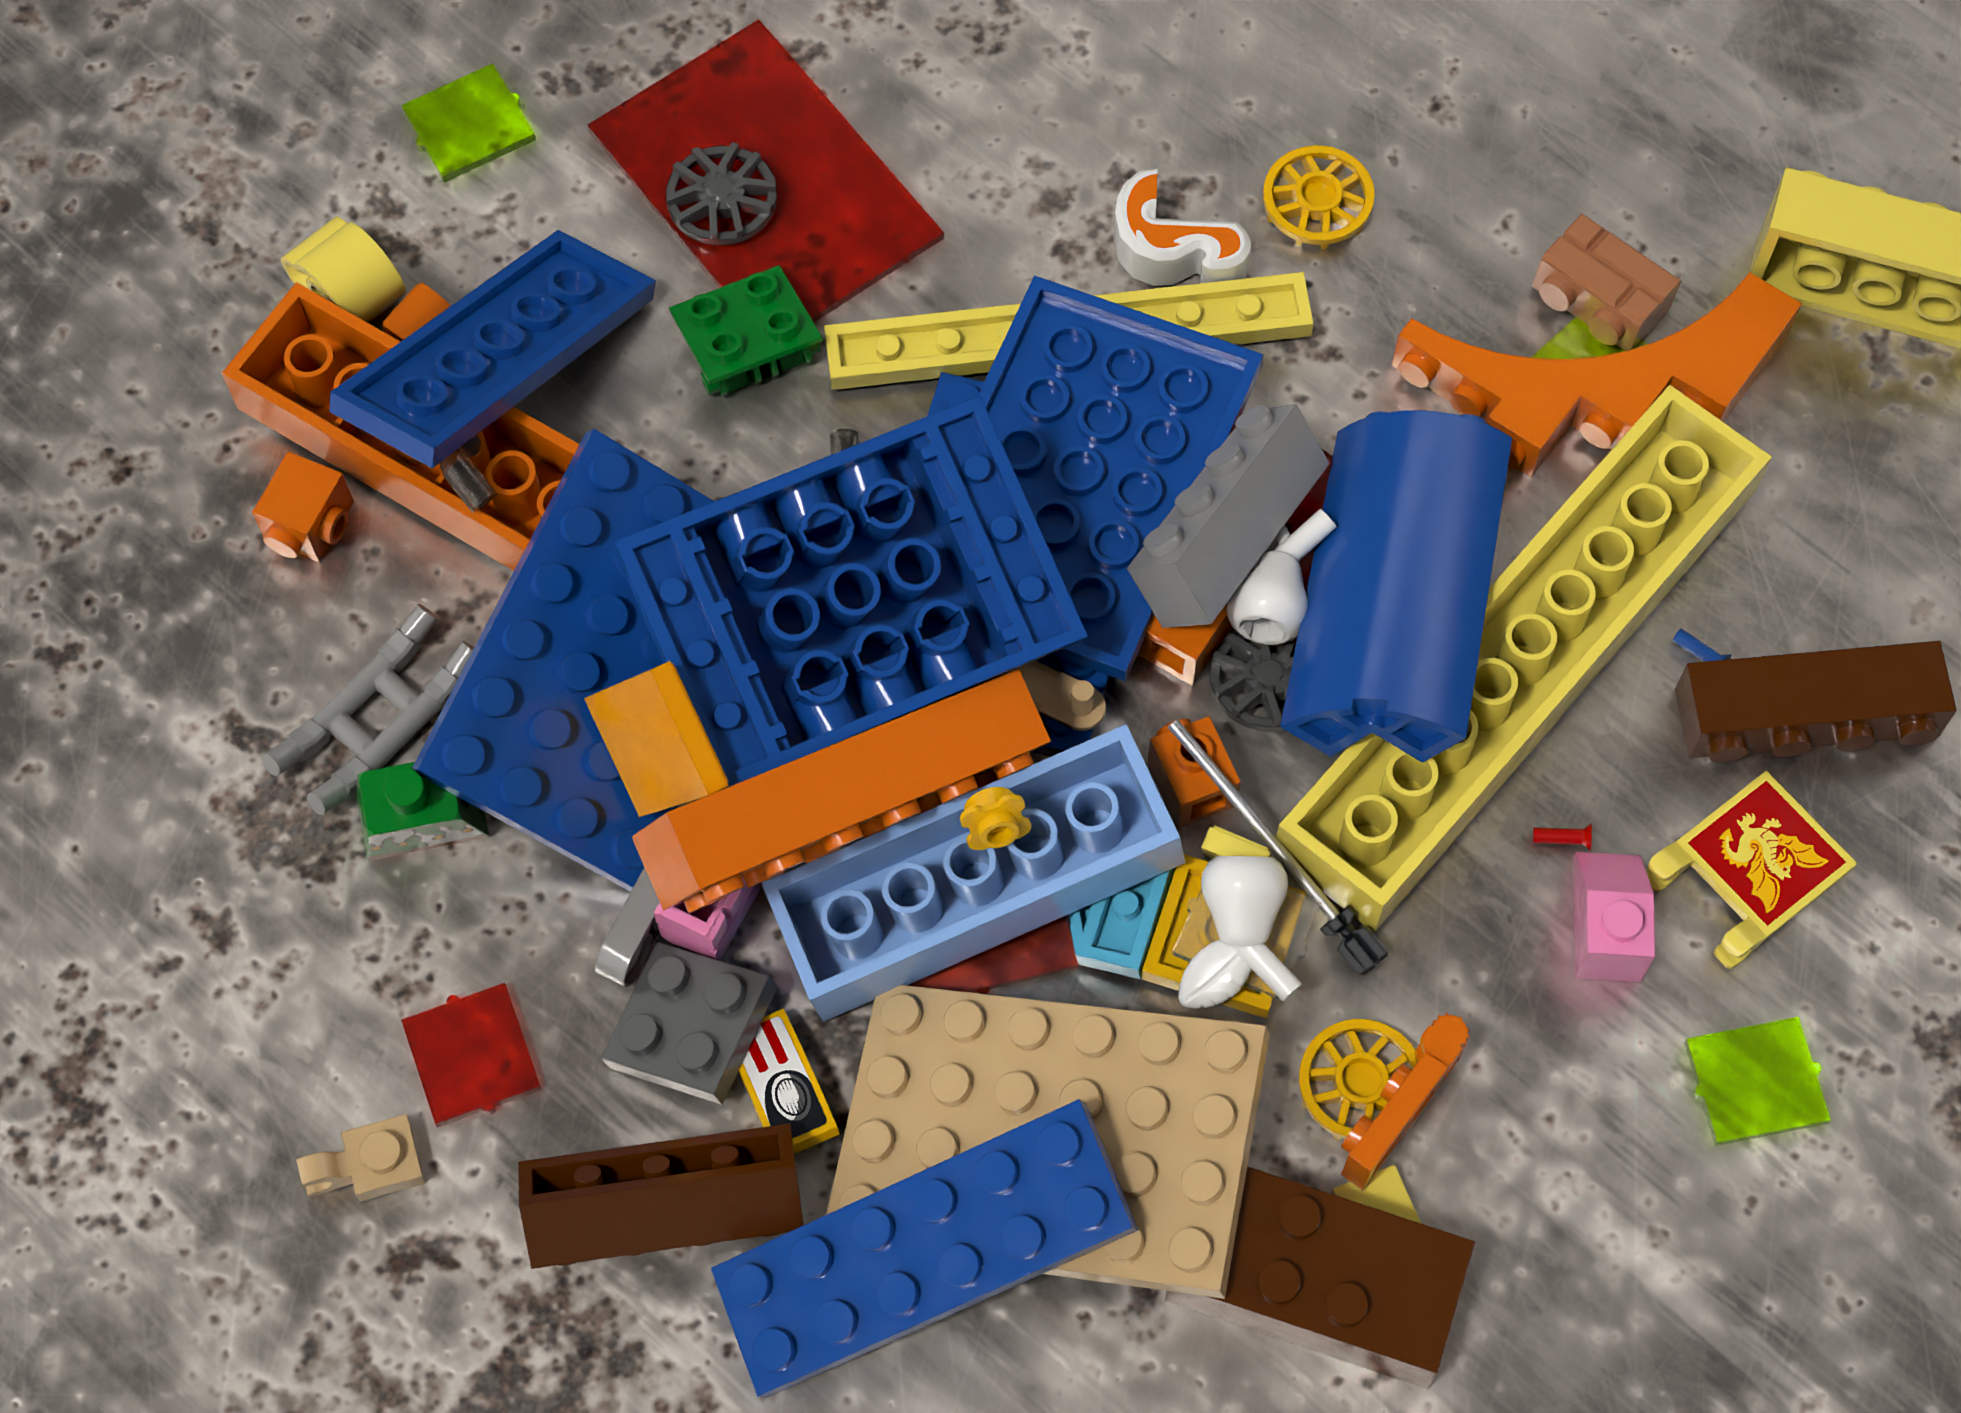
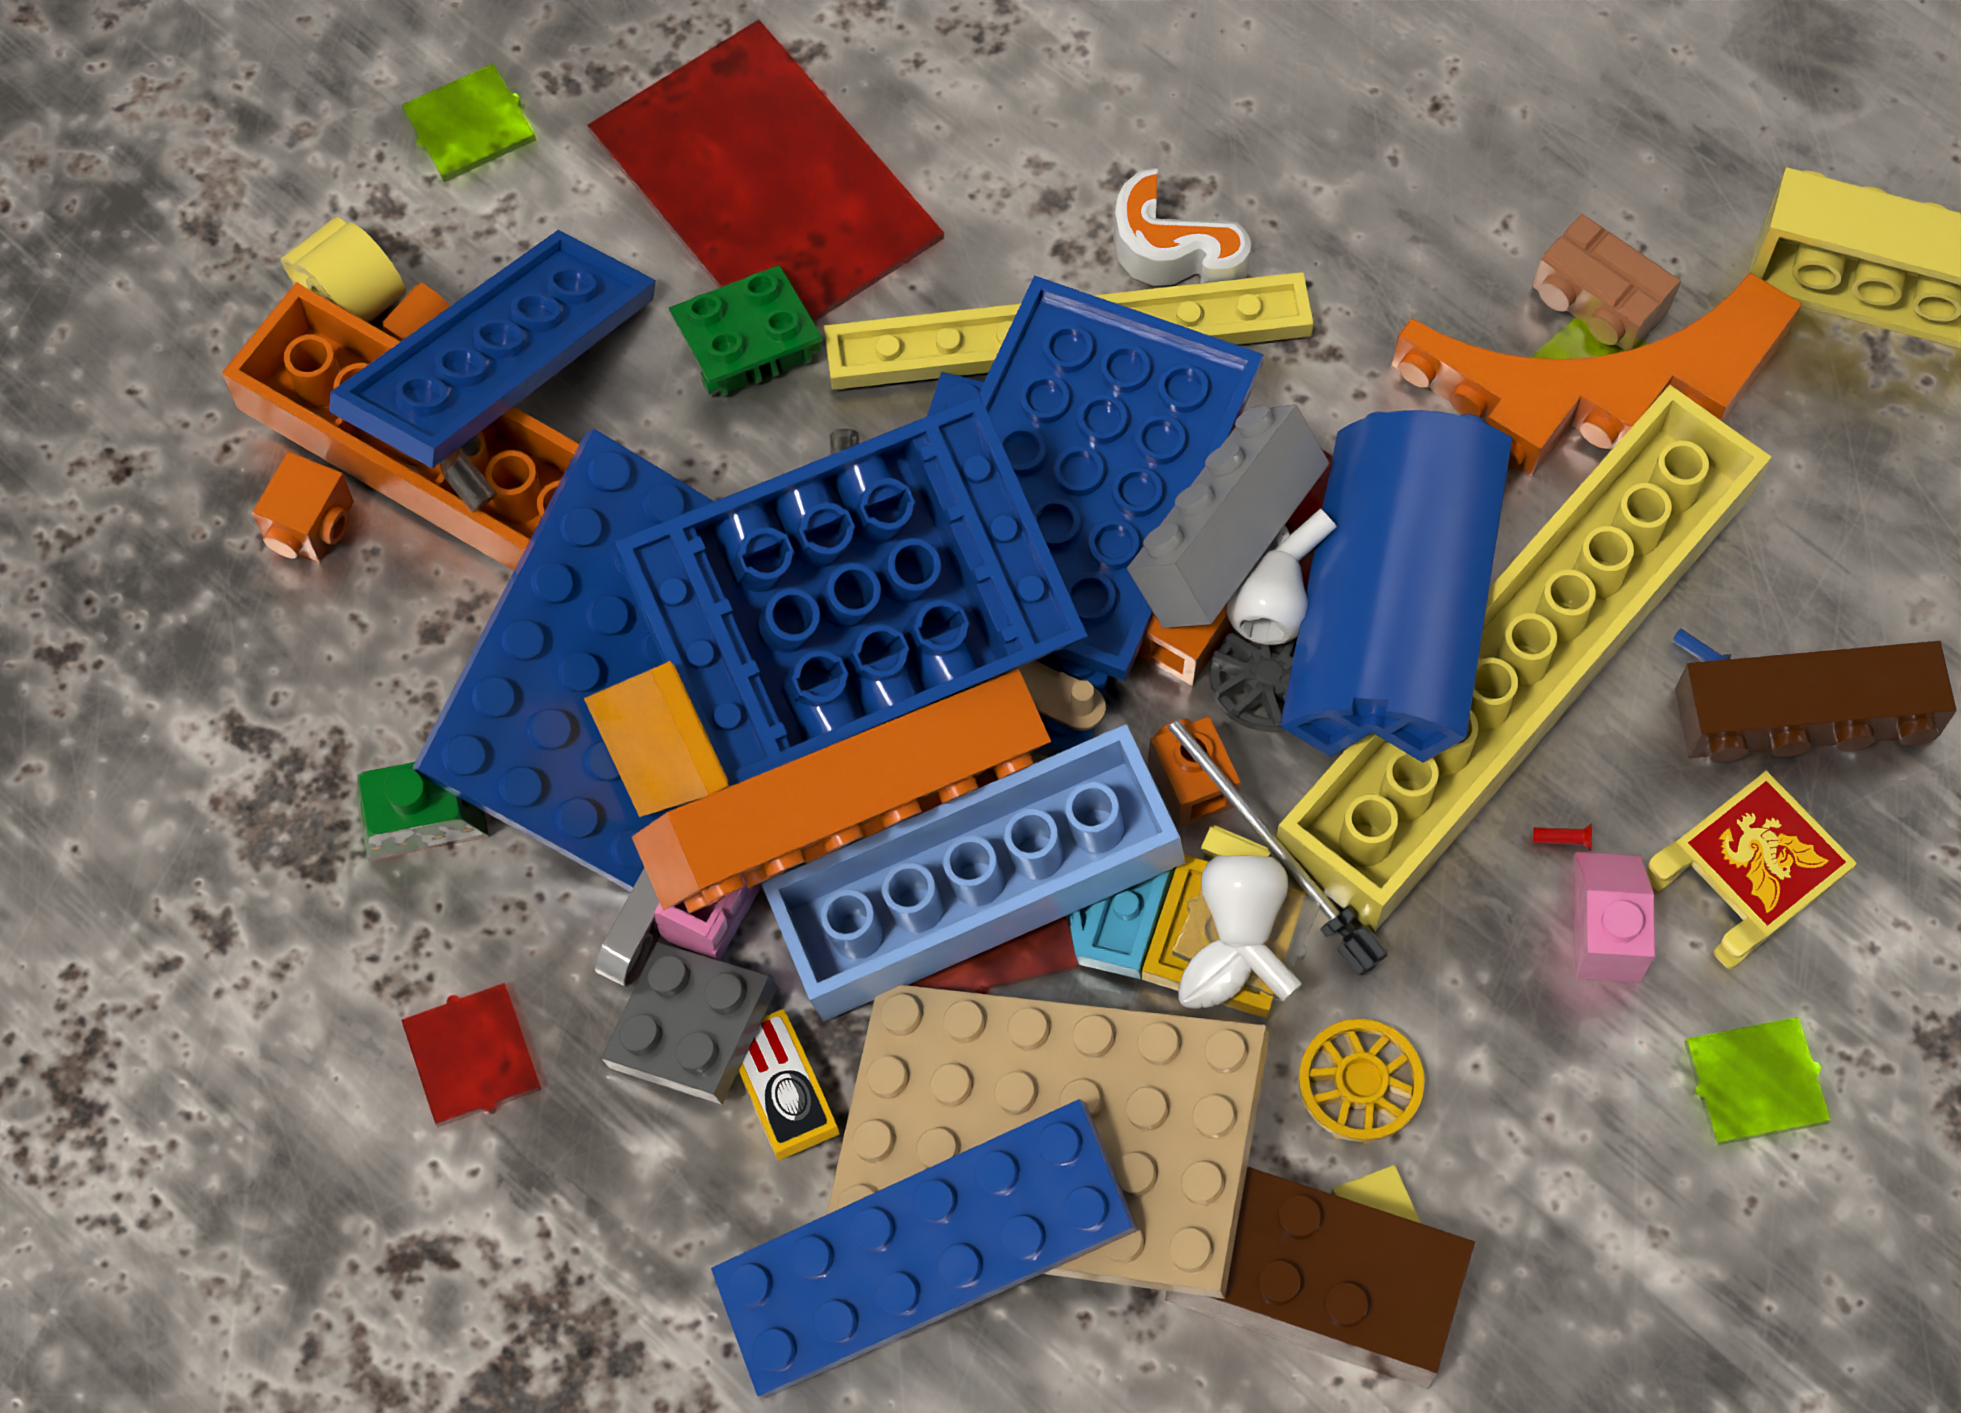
light grey piece [262,604,474,815] -> none
tan plate [296,1114,425,1202] -> none
reddish brown brick [518,1123,804,1269] -> none
dark grey wheel [666,142,778,245] -> none
yellow plate [959,787,1031,850] -> none
yellow wheel [1262,145,1375,249] -> none
orange hinge [1341,1012,1470,1191] -> none

